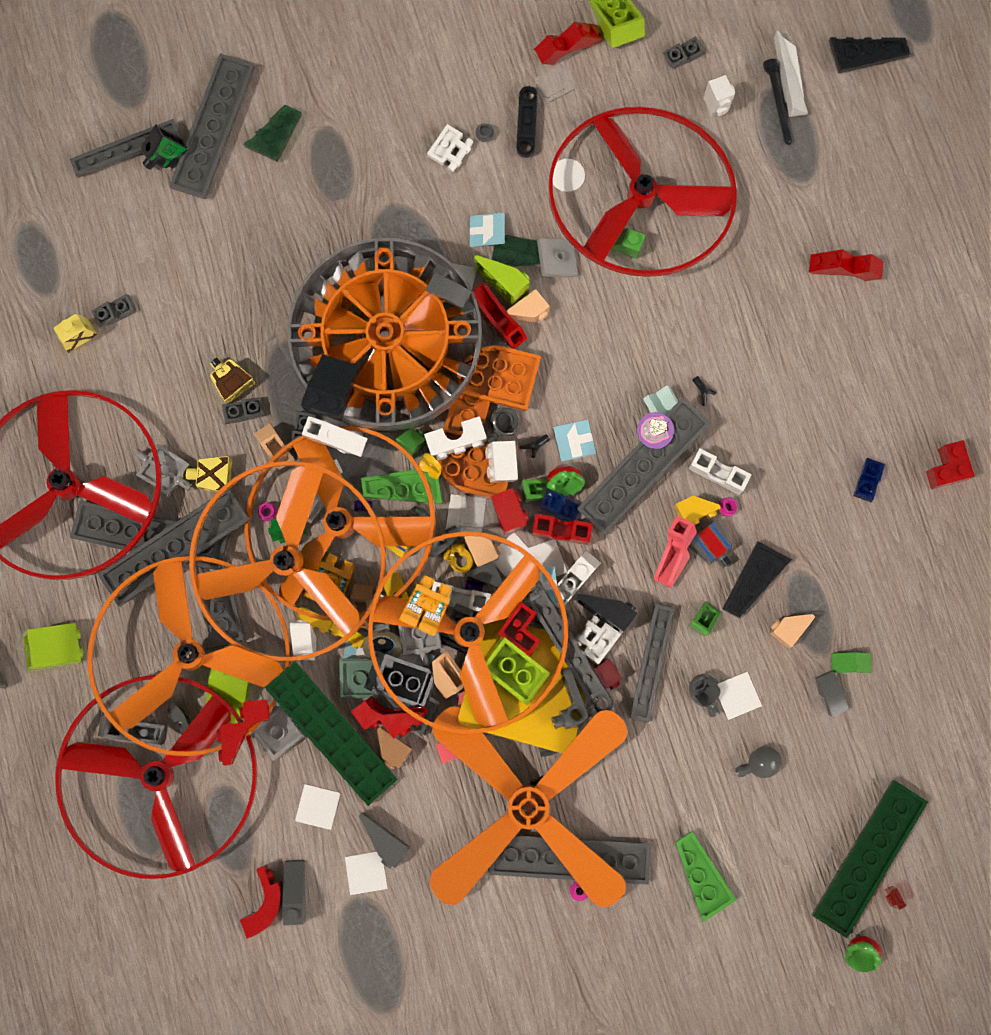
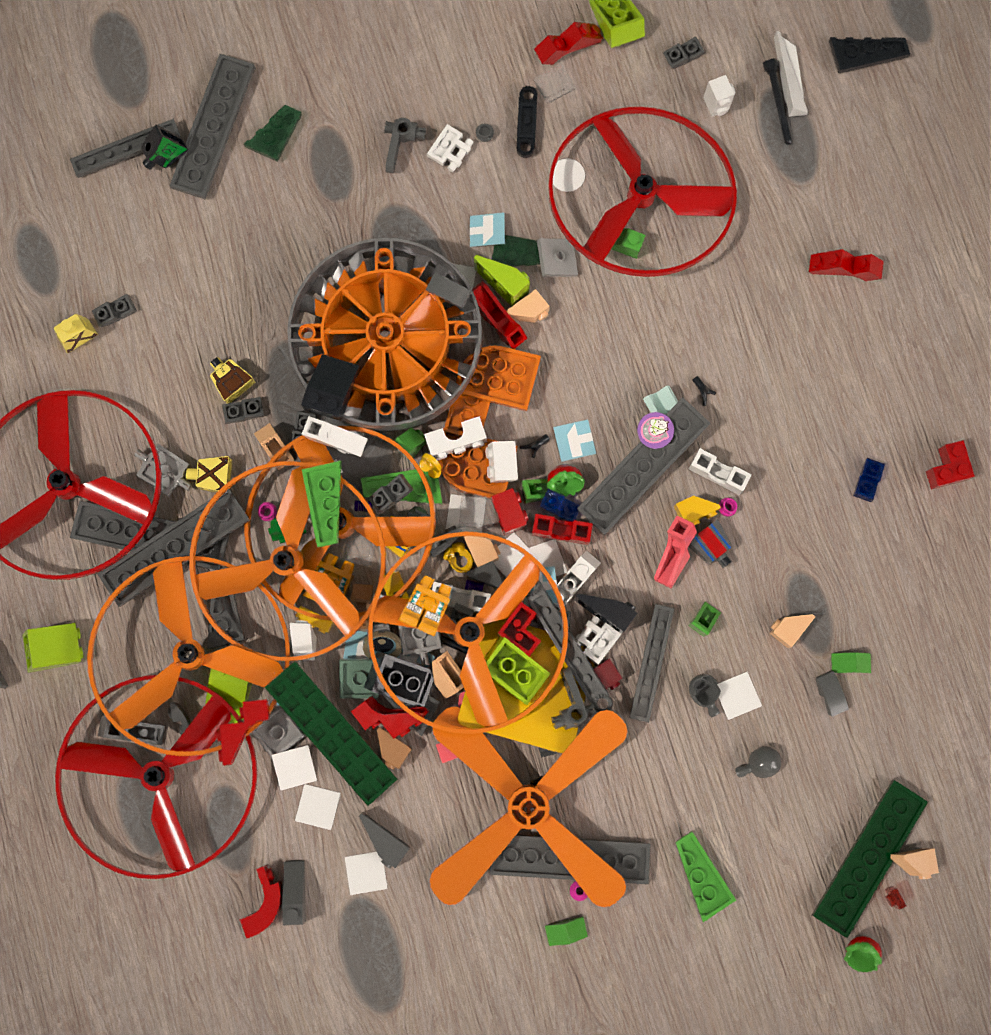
yellow piece [329,623,366,649] -> none
dark grey hair [487,407,519,444] -> none
black wing [722,541,792,618] -> none
none -> white sticker [272,745,317,790]
none -> bright green wing [302,461,342,547]
none -> dark grey slope [368,474,413,514]
none -> dark grey piece [384,117,426,173]
none -> bright green slope [545,916,588,946]
none -> light nougat slope [890,848,939,879]

